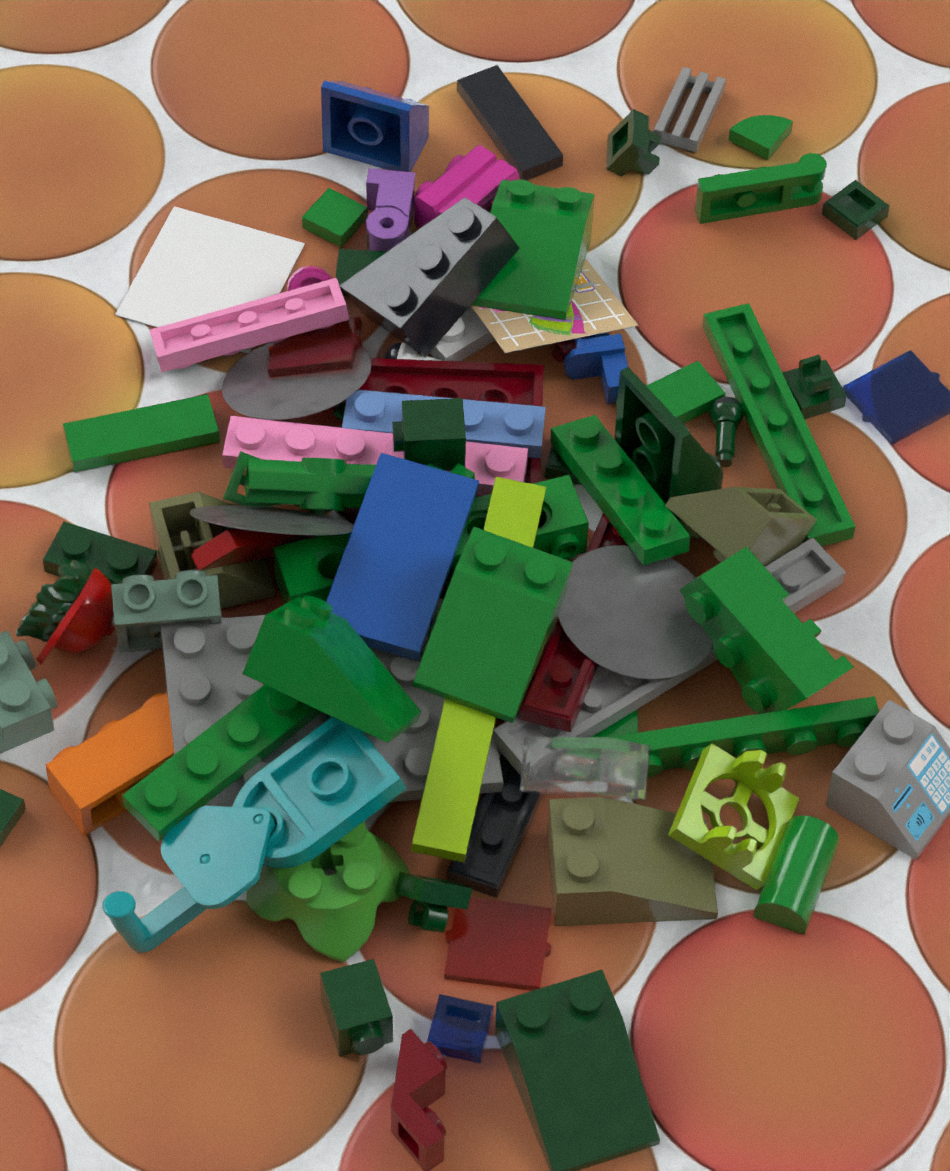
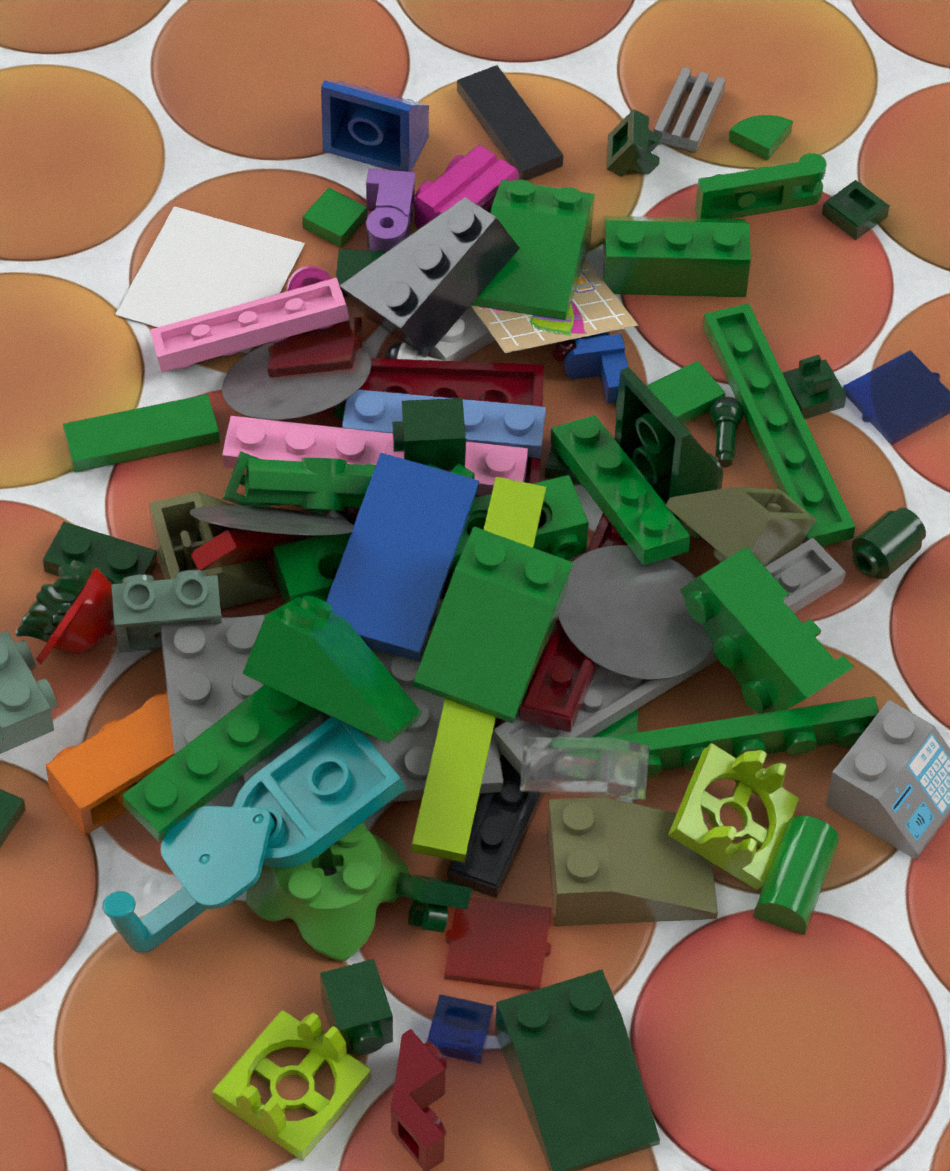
none -> lime piece [212,1010,372,1161]
none -> green slope [603,216,751,297]
none -> dark green brick [852,507,926,579]

